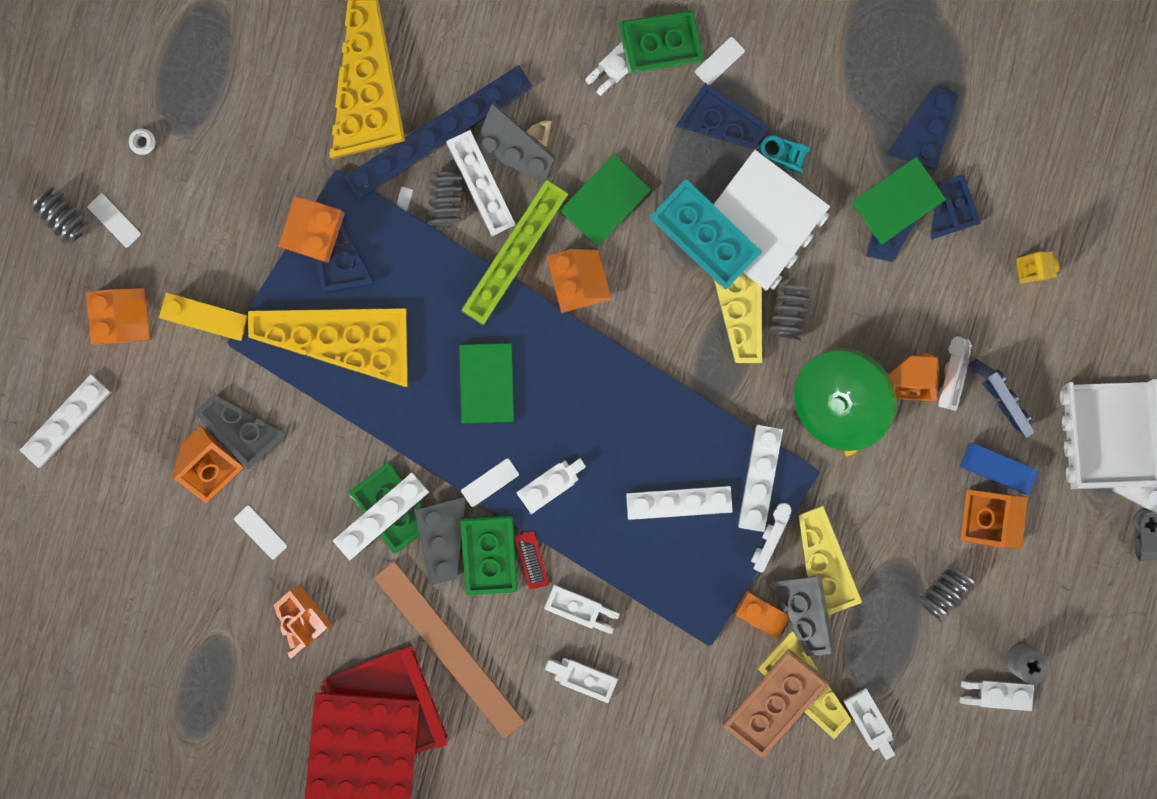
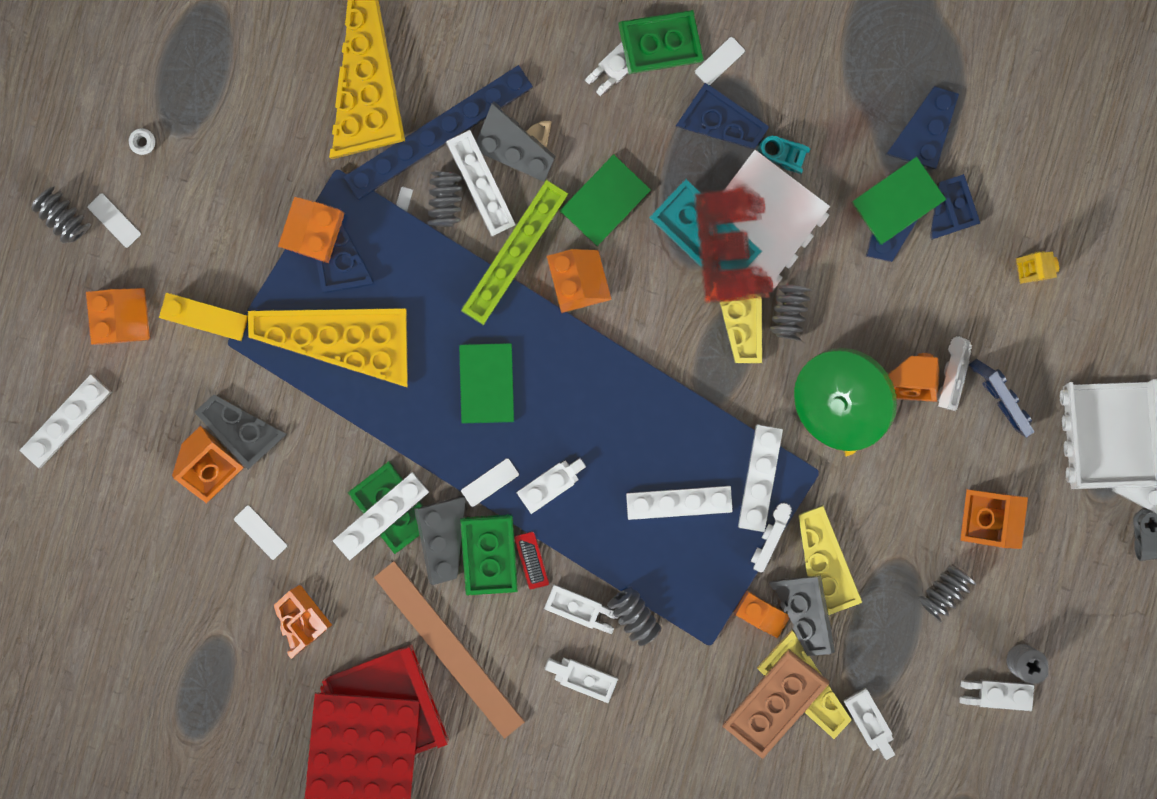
blue beam [960,443,1039,495] -> none
none -> flat silver piece [608,588,661,646]
none -> clear red piece [695,186,773,303]

